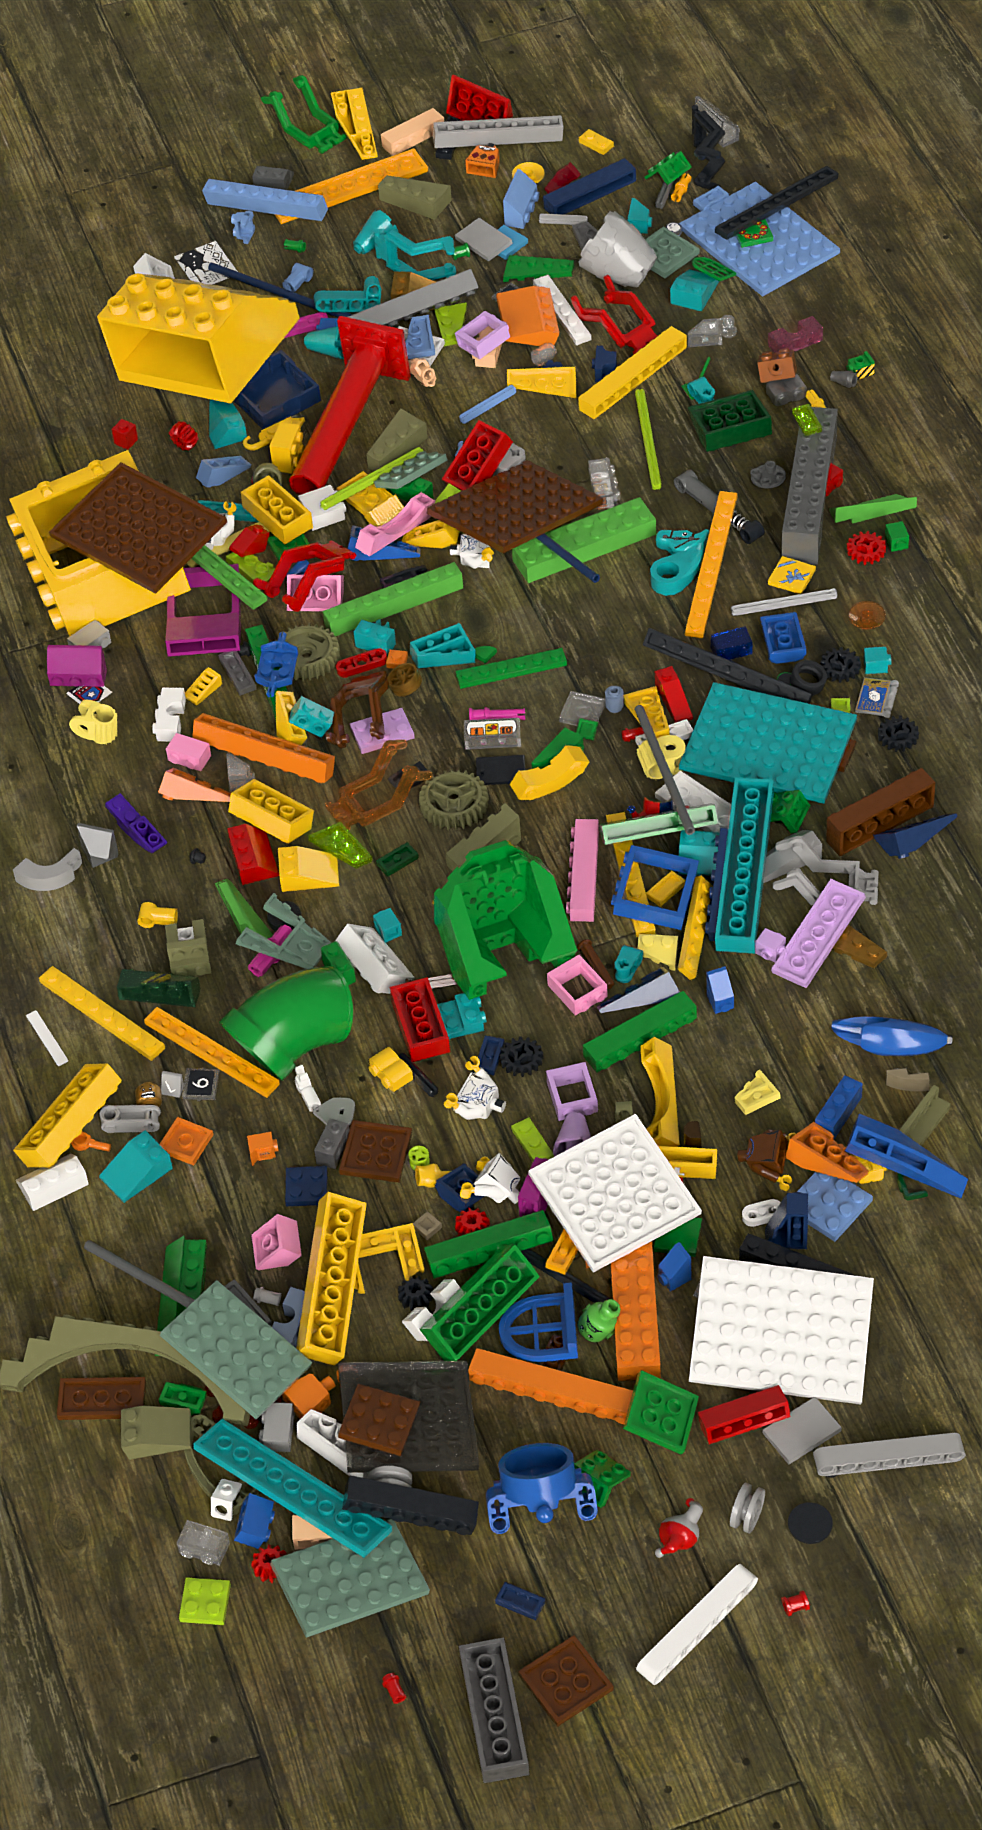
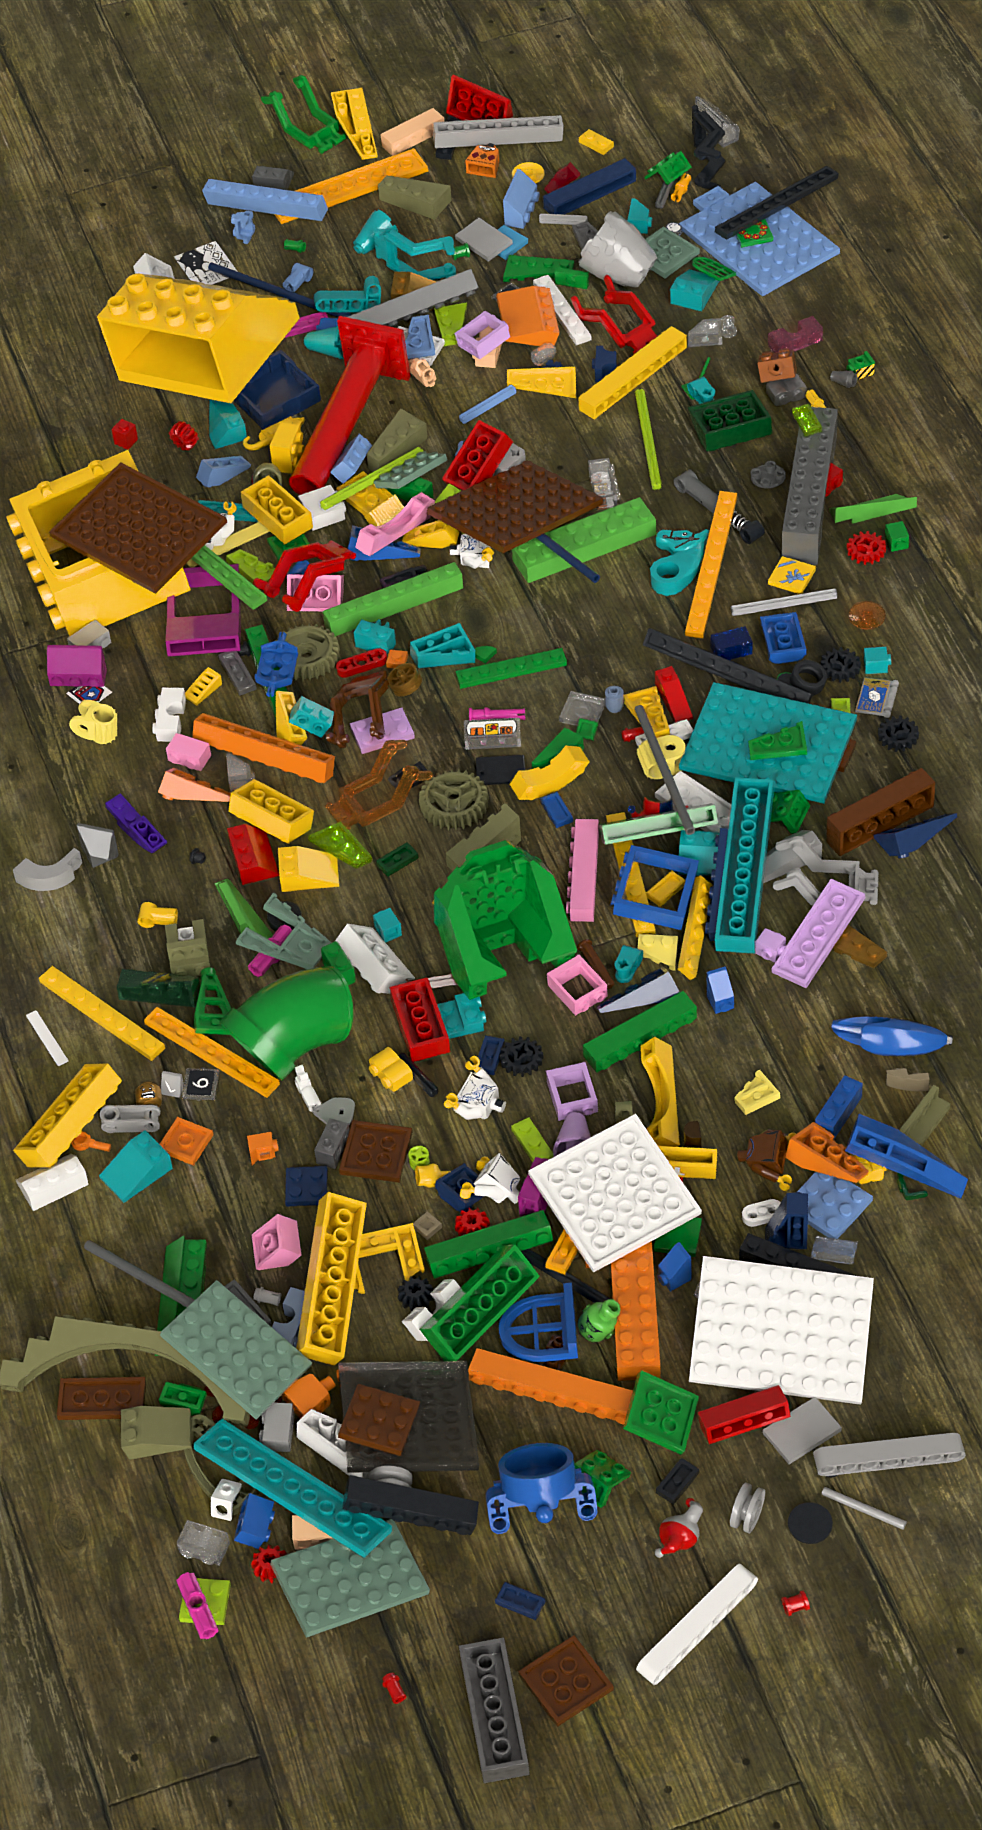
red slope [229,524,270,557] -> none
none -> dark pink piece [176,1572,218,1639]
none -> green plate [194,967,231,1035]
none -> medium blue brick [330,434,372,484]
none -> blue tile [540,792,573,828]
none -> green plate [554,267,589,289]
none -> black plate [656,1458,699,1505]
none -> green wing [748,721,807,760]
none -> clear tile [811,1236,858,1264]
none -> light grey bar [822,1487,907,1530]

